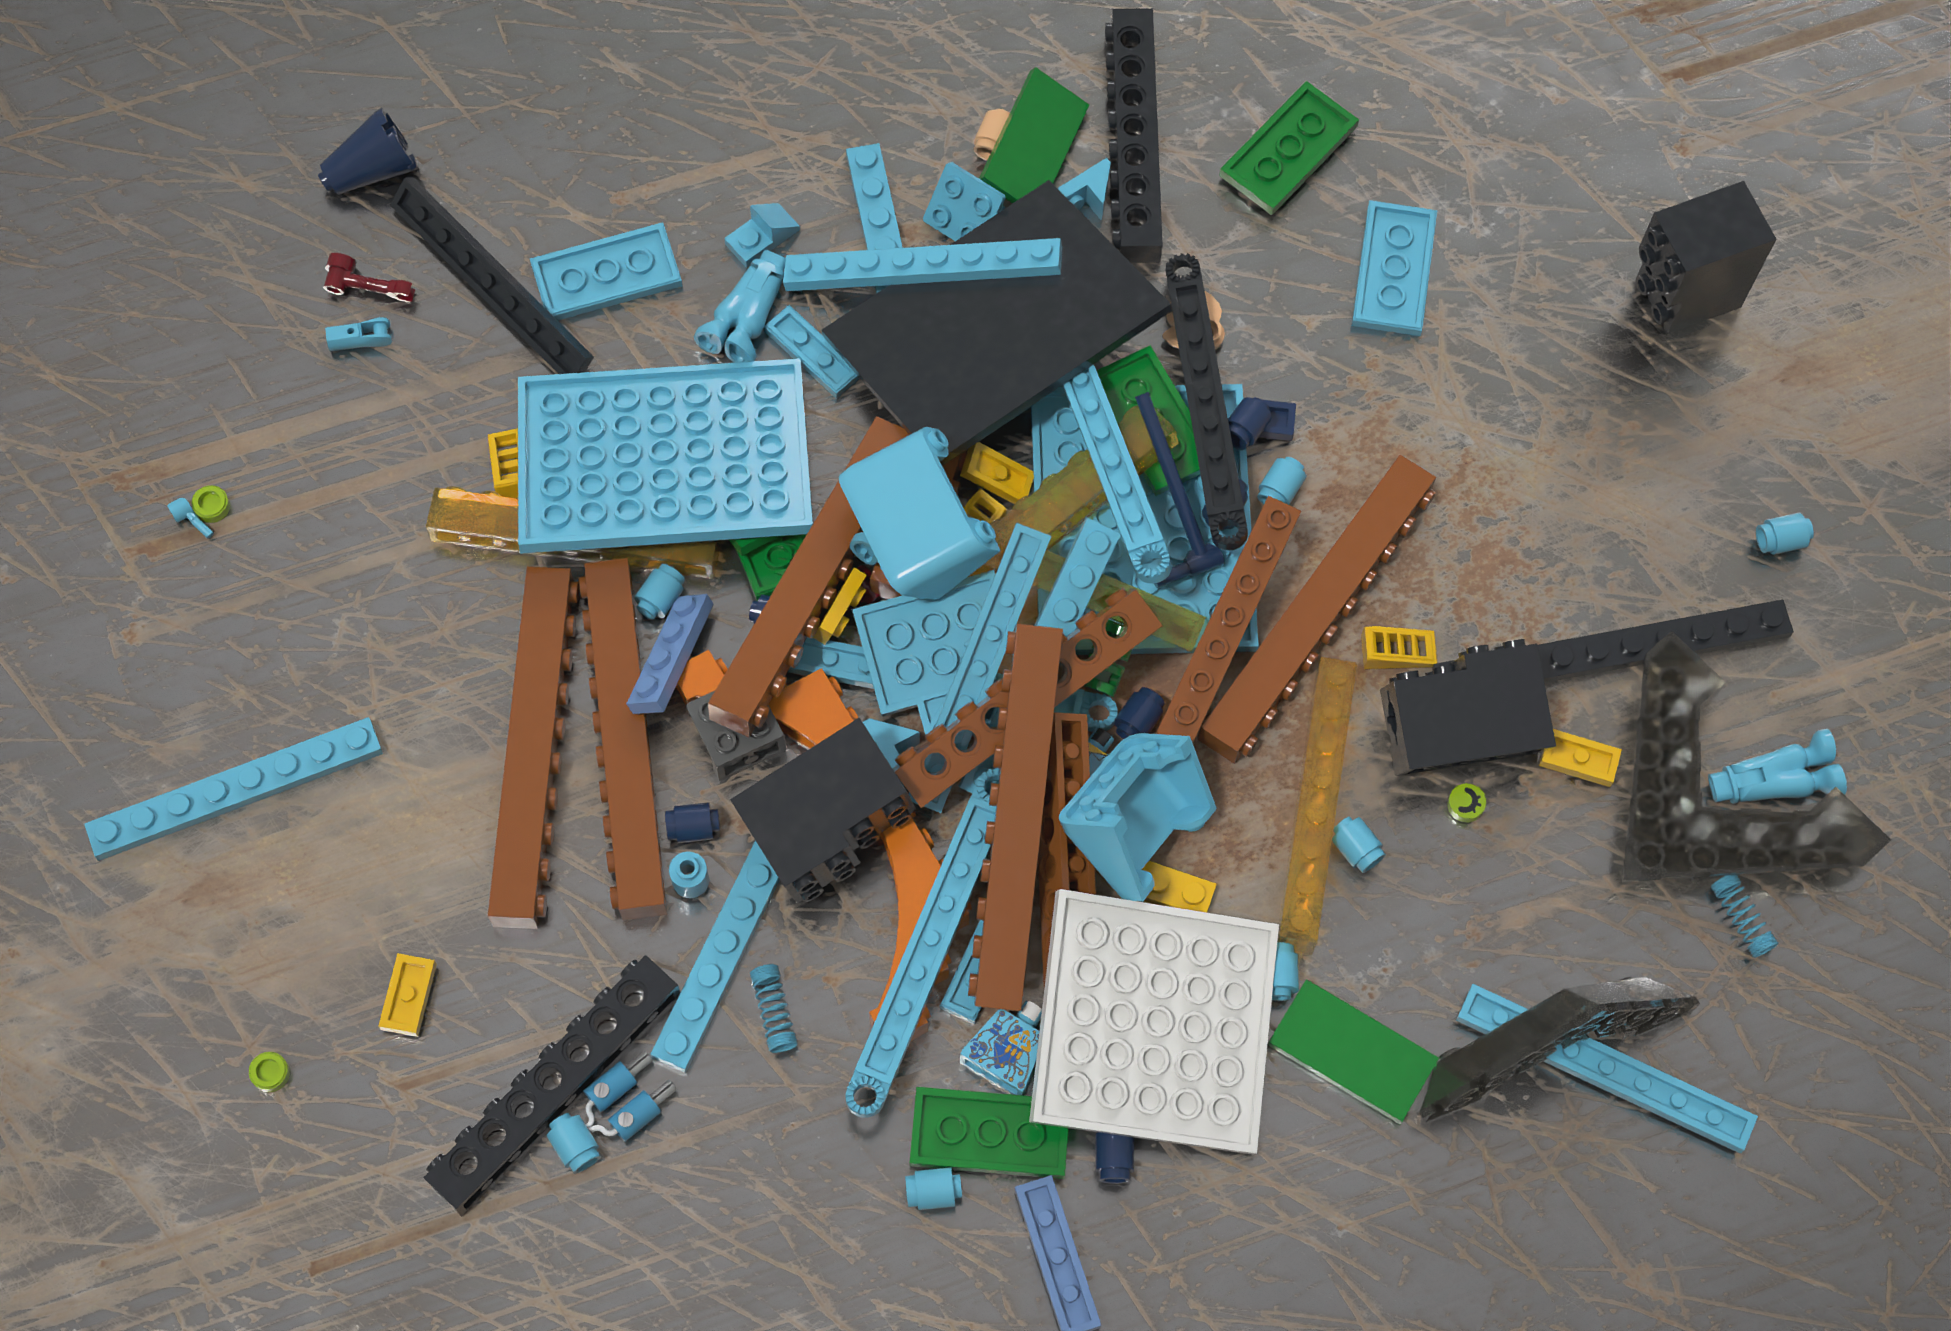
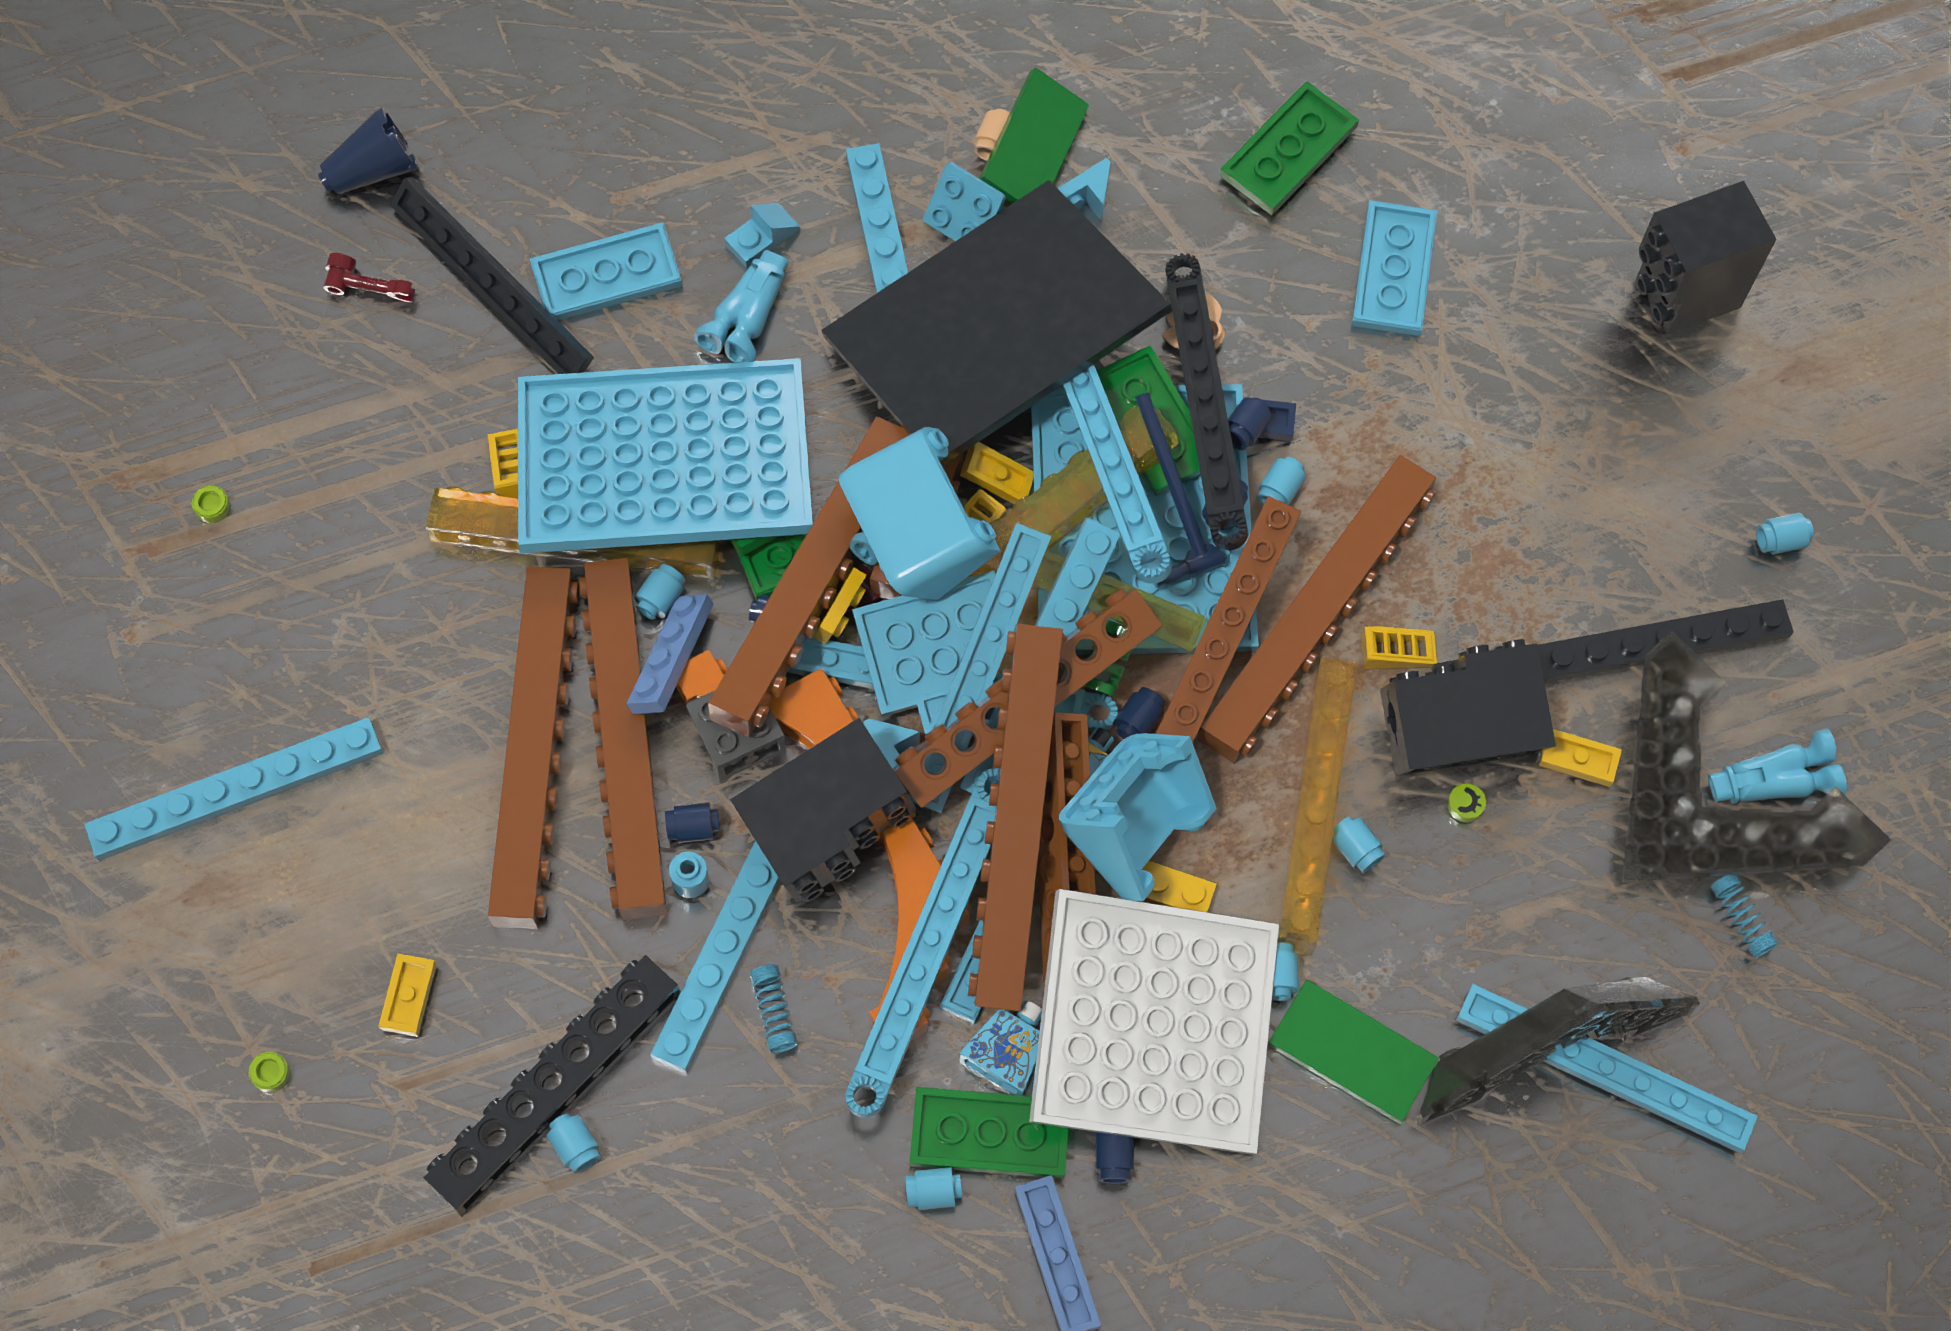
medium azure hand [167,498,214,539] -> none
medium azure bar [325,317,392,352] -> none
dark azure piece [583,1051,677,1142] -> none
medium azure tile [764,305,860,399] -> none
medium azure plate [783,238,1063,291] -> none
black brick [1105,8,1163,263] -> none

